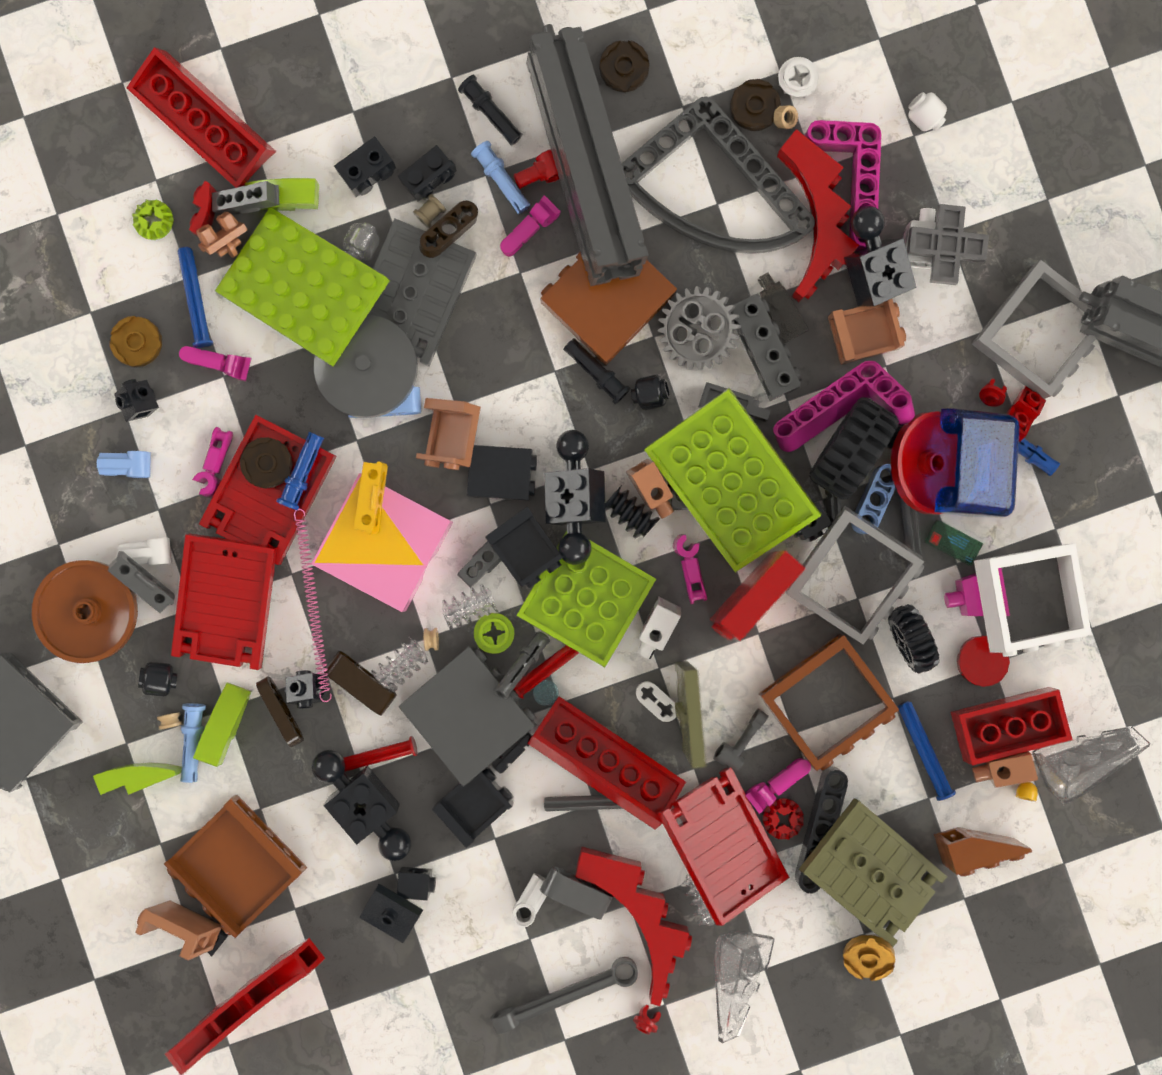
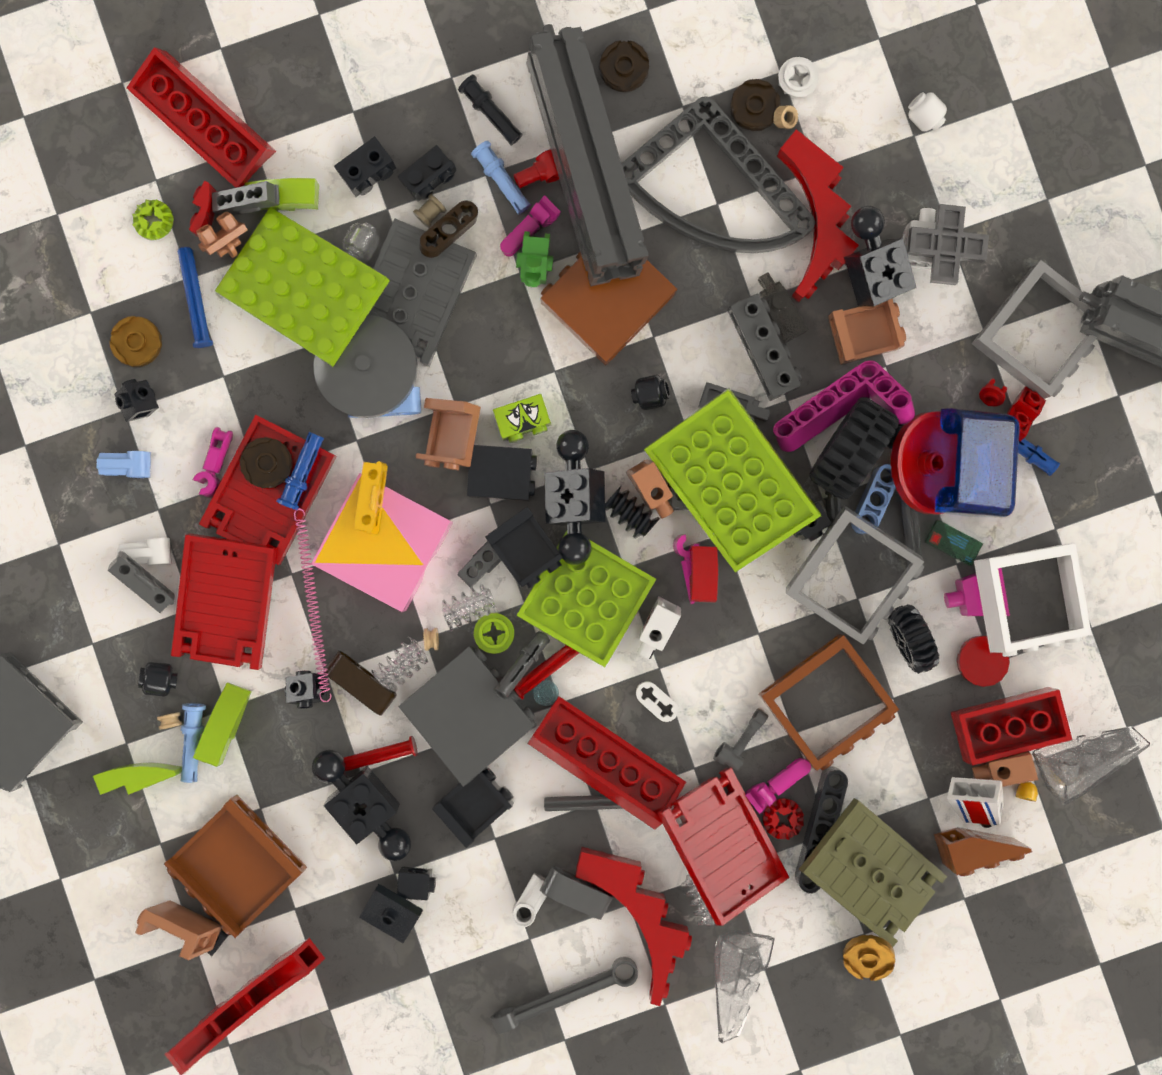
dark orange dish [32,560,138,663] -> none
dark pink piece [179,346,252,381] -> none
dark brown beam [256,676,304,747] -> none
black axle [492,732,533,774] -> none
black pin [563,338,631,405] -> none
red plate [633,1005,661,1035] -> none
light grey gear [658,286,741,370] -> none
olive door [675,661,706,768] -> none
red brick [710,550,806,641] -> none
dark pink beam [804,120,881,252] -> none
blue axle [898,701,956,801] -> none
none -> lime brick [493,394,551,443]
none -> bright green hinge [516,231,553,287]
none -> red slope [689,546,718,602]
none -> white torso [947,777,1004,828]

